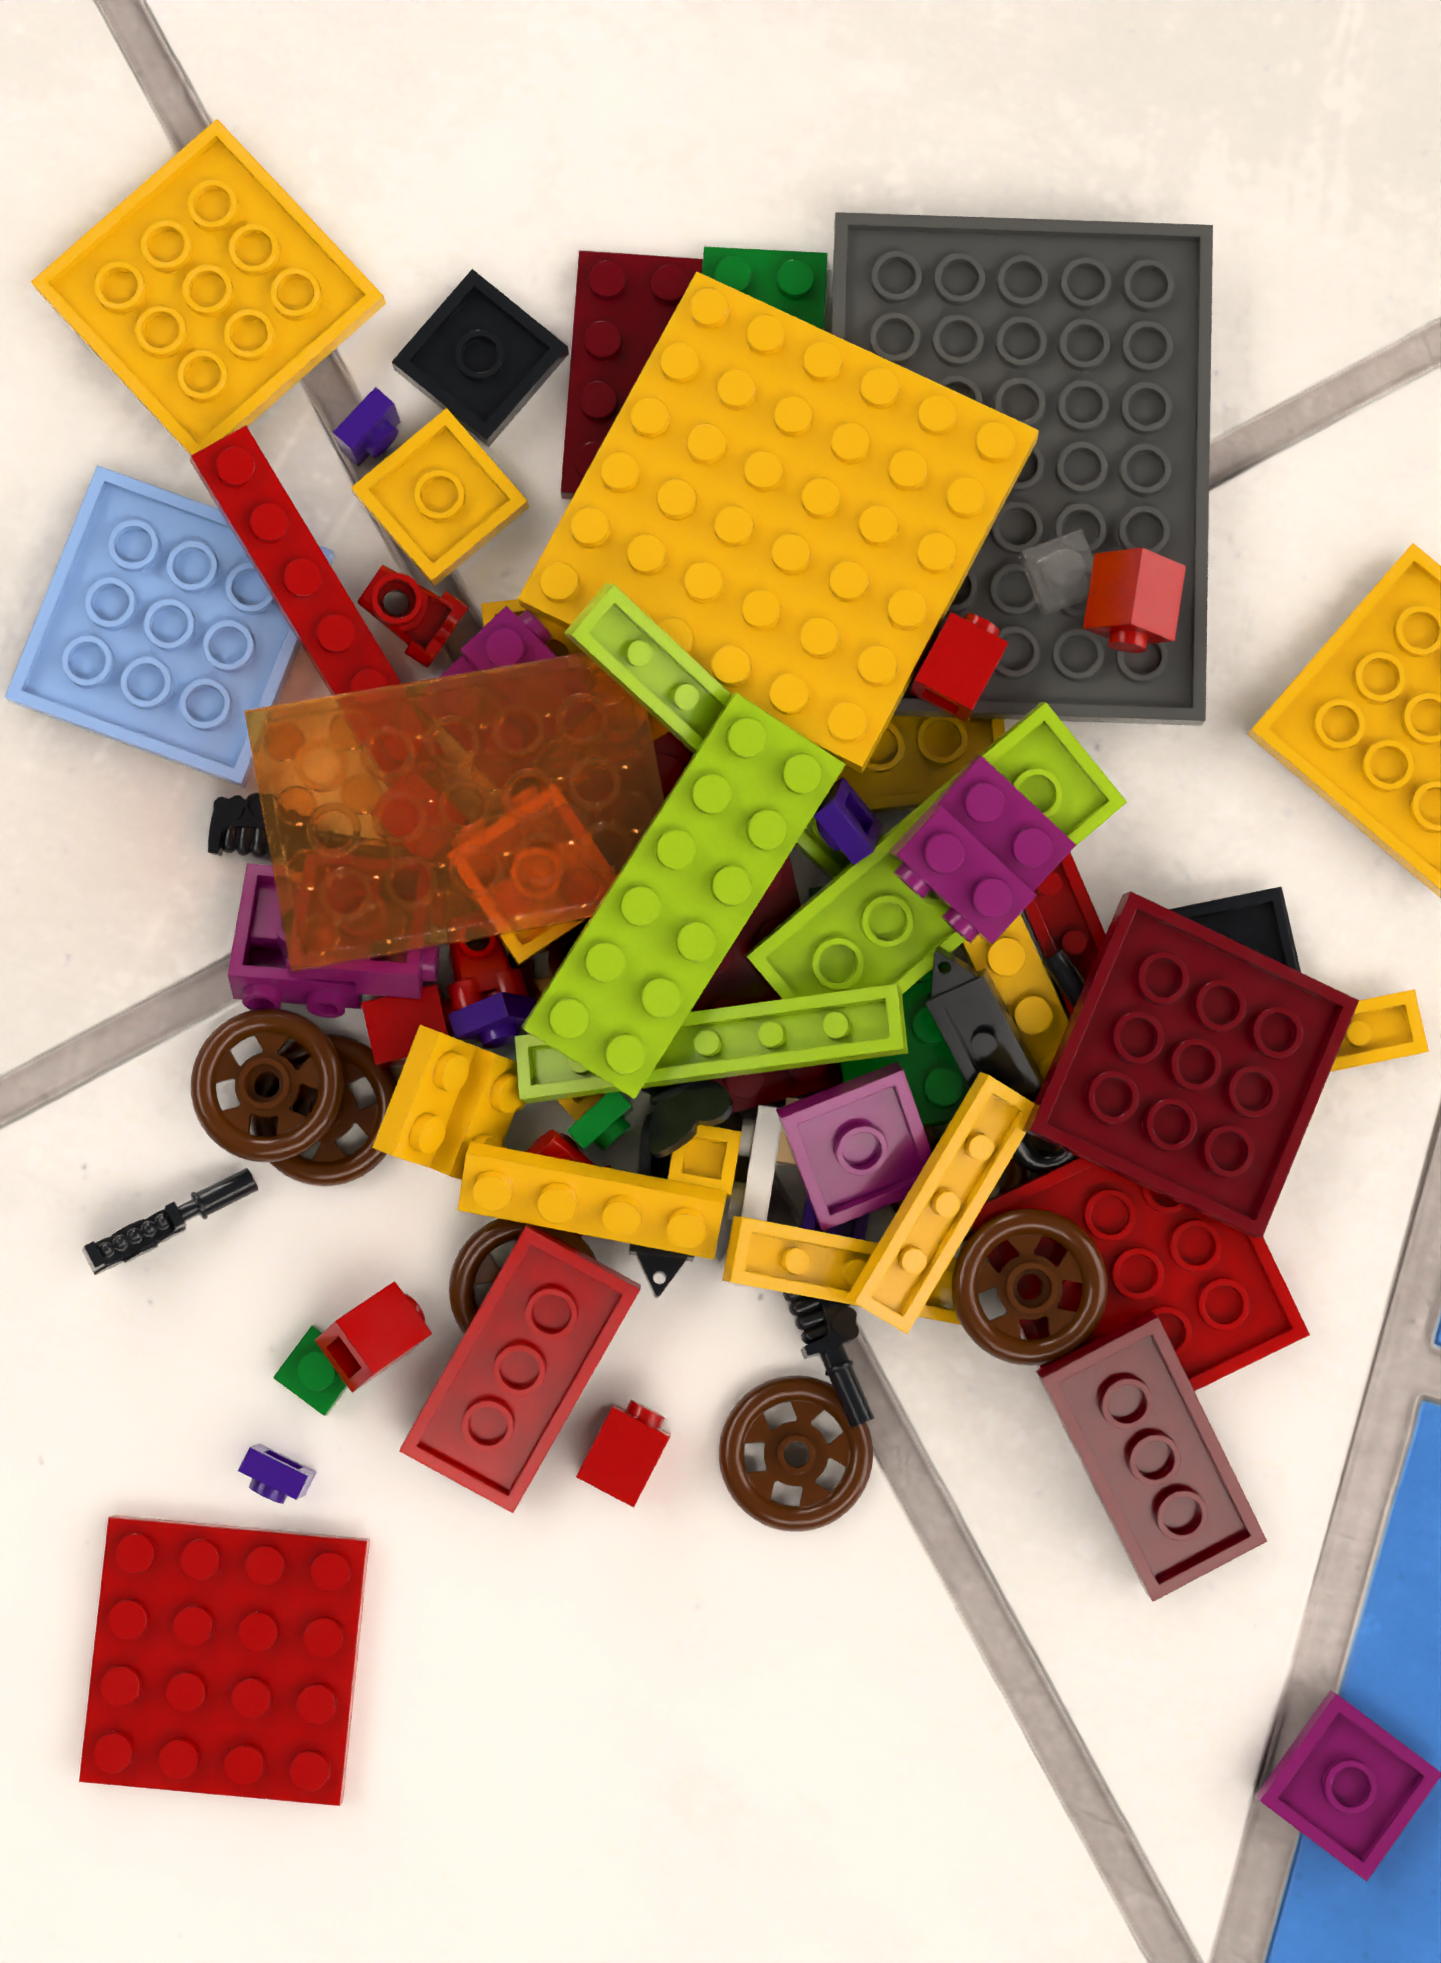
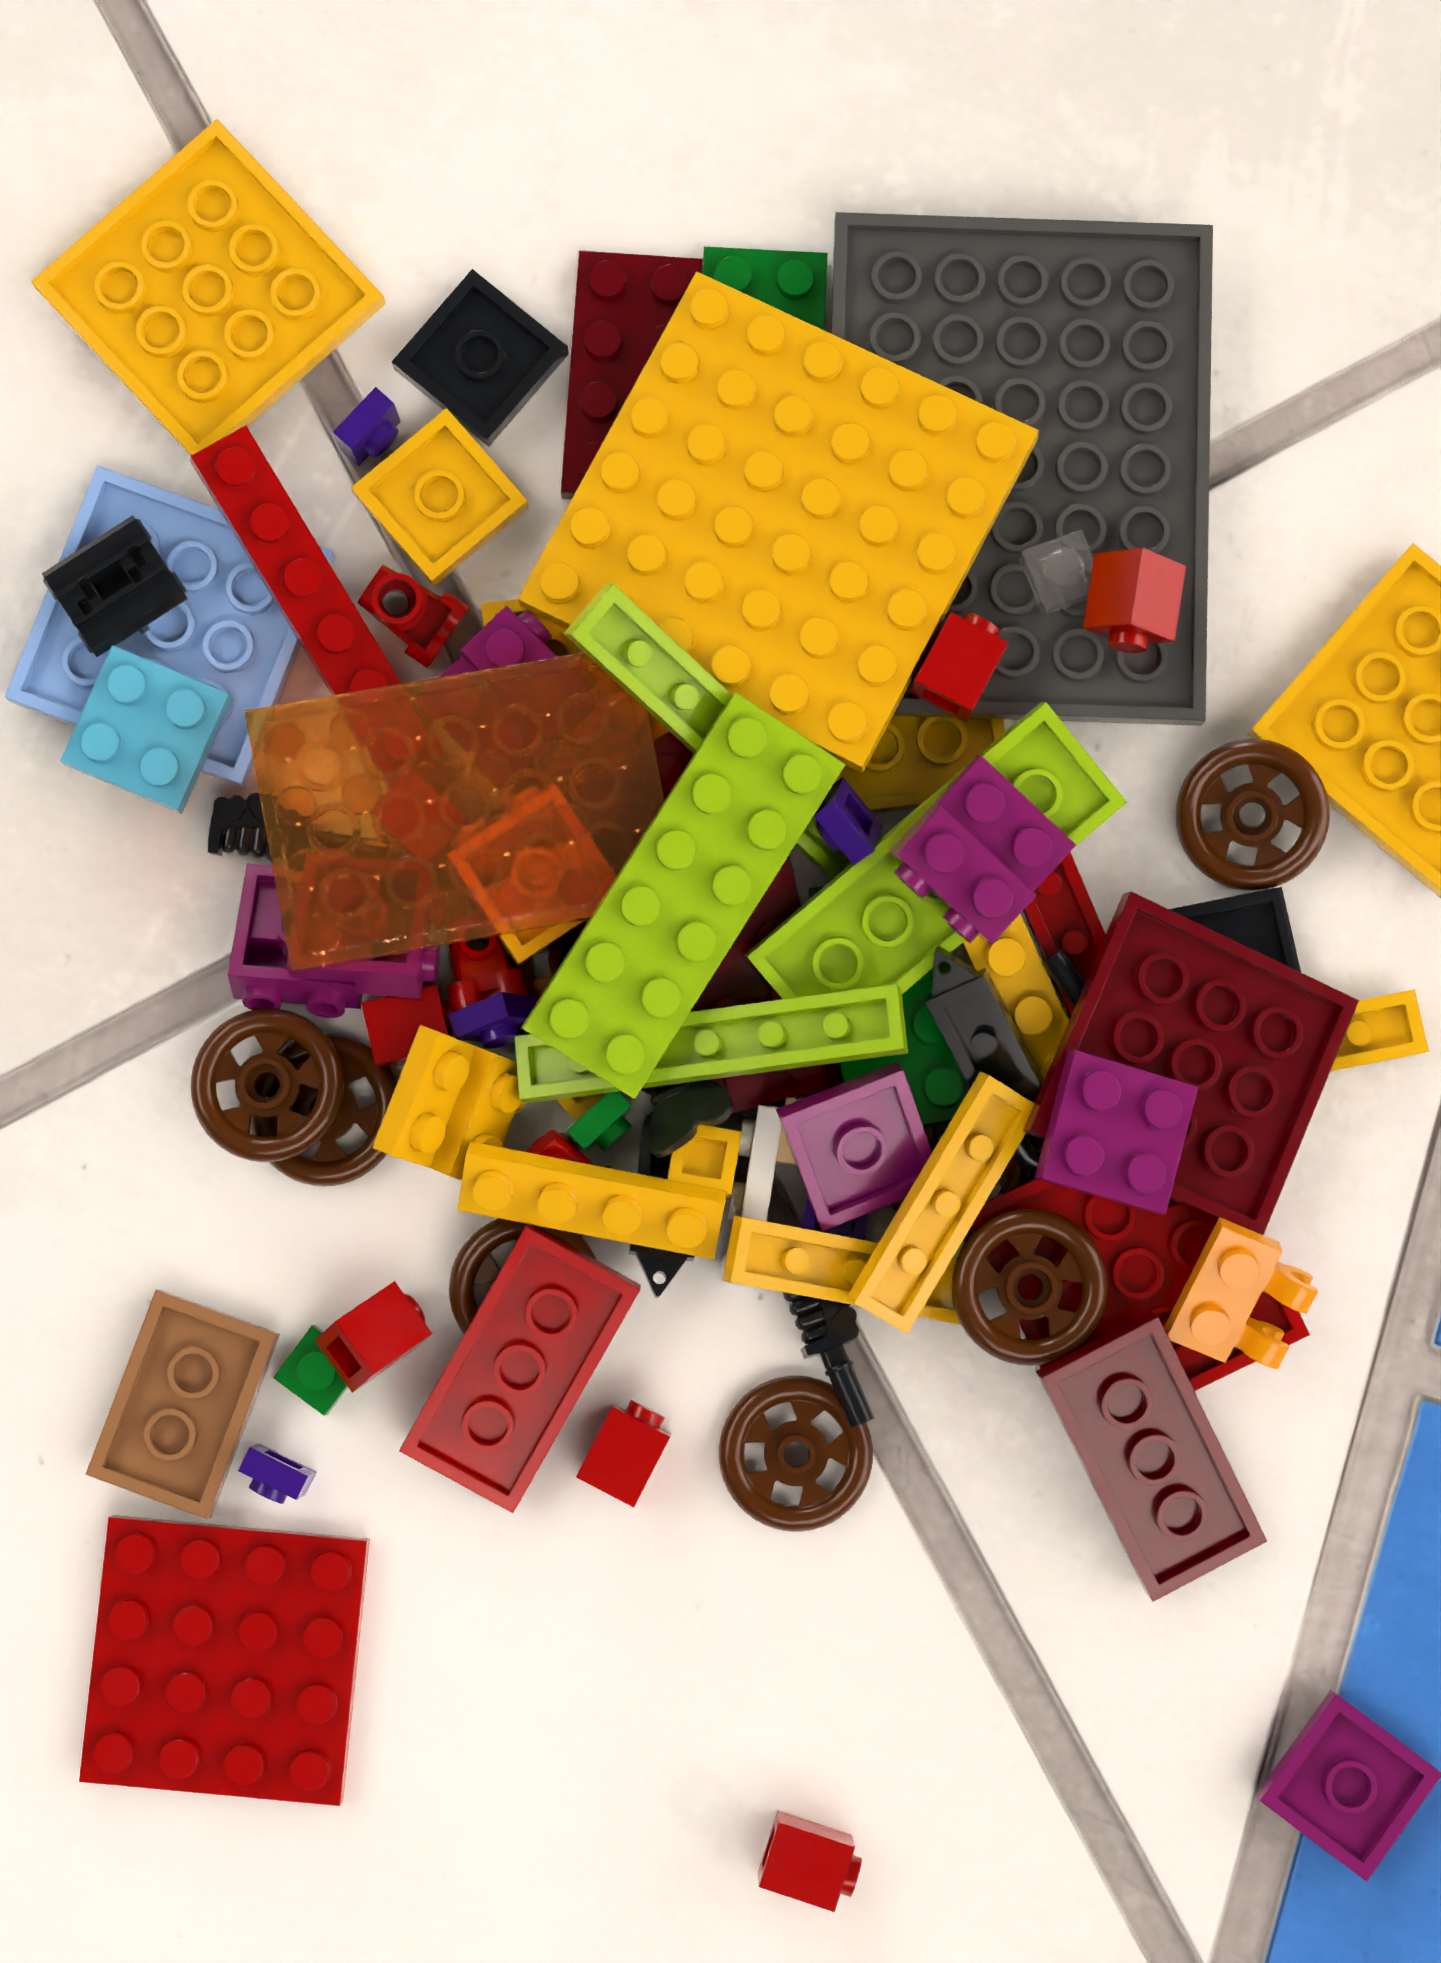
black piece [82,1168,258,1275] -> none
none -> black piece [42,515,188,657]
none -> medium azure plate [60,645,233,814]
none -> medium nougat plate [85,1290,280,1519]
none -> red brick [757,1810,862,1912]
none -> magenta plate [1034,1050,1198,1215]
none -> light orange plate [1164,1217,1318,1369]
none -> reddish brown plate [1175,739,1330,891]

